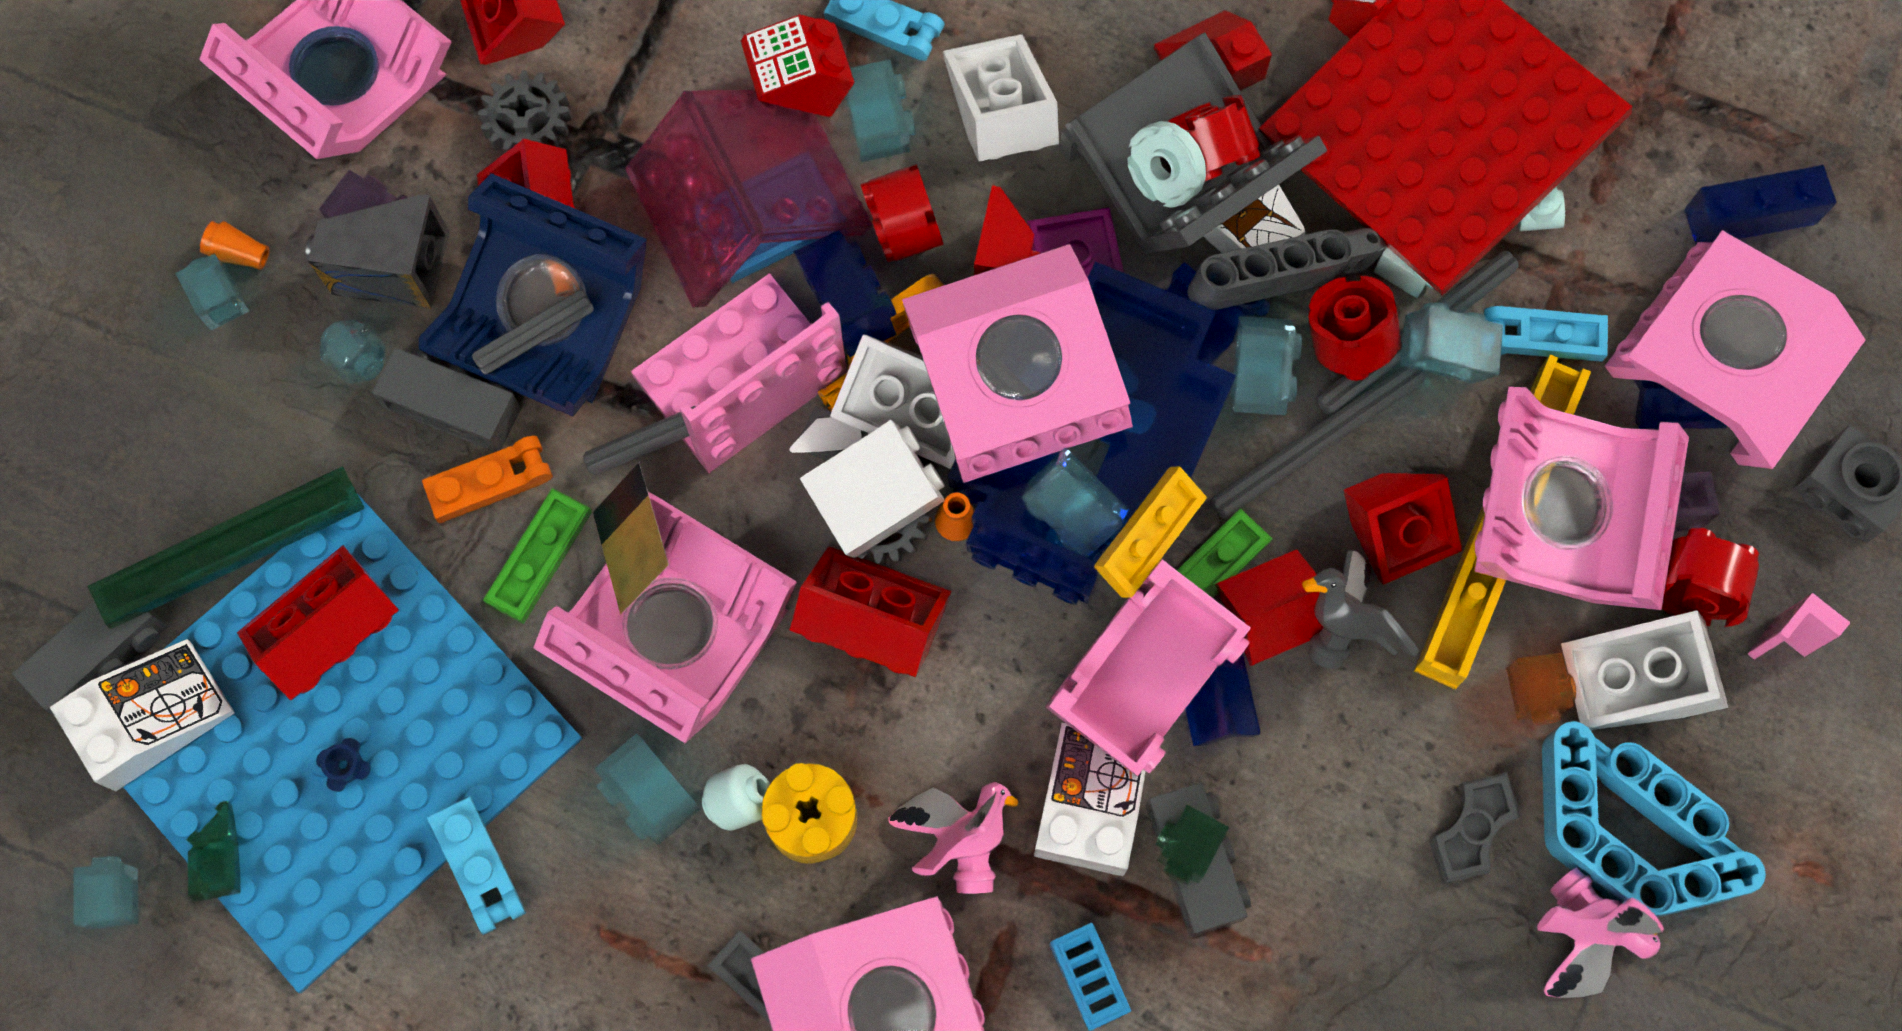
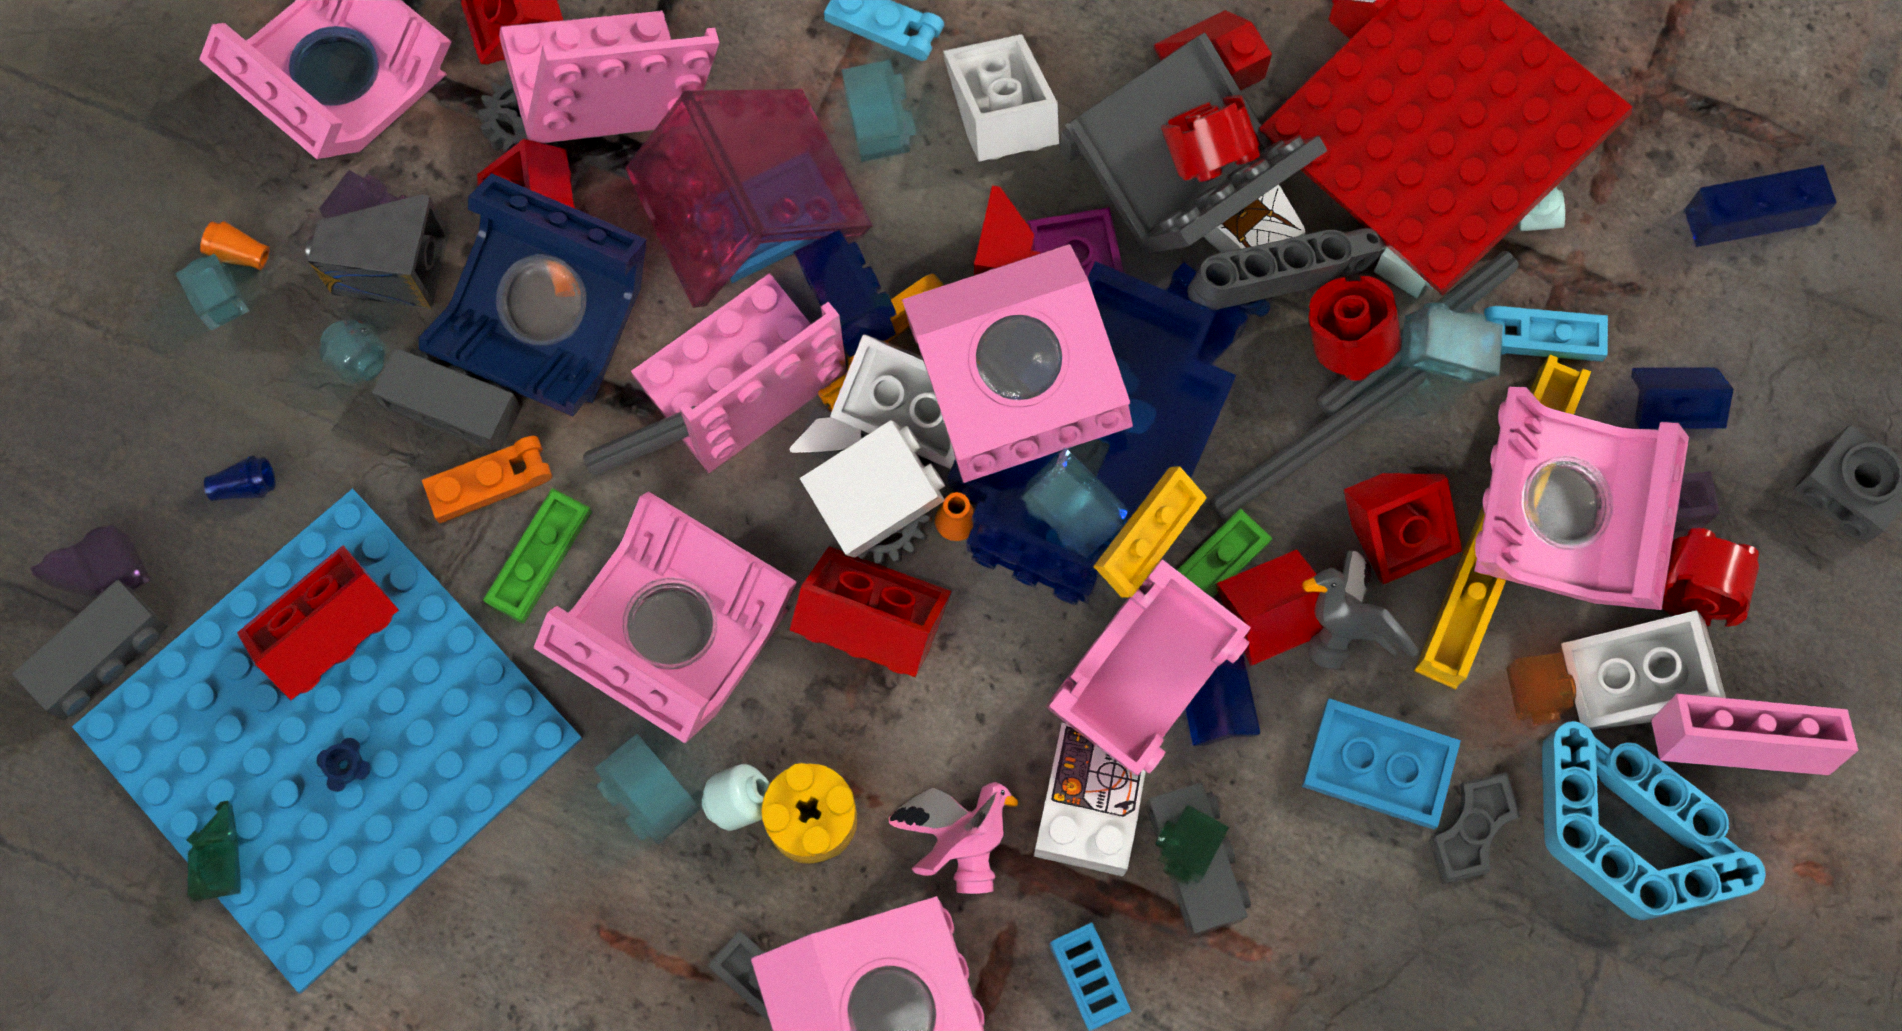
white slope [50,639,235,791] -> none
clear light blue brick [74,856,138,929] -> none
clear green plate [87,466,365,630] -> none
medium azure plate [427,797,526,935] -> none
dark grey axle [472,290,594,375] -> none
pearl gold sticker [593,462,669,615] -> none
red slope [741,14,855,118] -> none
red brick [860,164,944,263] -> none
light aqua tile [1127,121,1206,208] -> none
clear light blue brick [1230,316,1302,415] -> none
bright pink animal [1537,868,1664,998] -> none
bright pink panel [1605,230,1866,469] -> none
bright pink panel [1747,593,1850,660] -> none
none -> clear purple slope [30,524,151,598]
none -> clear blue cone [204,456,276,502]
none -> bright pink bracket [499,11,720,143]
none -> dark azure plate [1301,698,1461,830]
none -> bright pink brick [1651,694,1859,775]

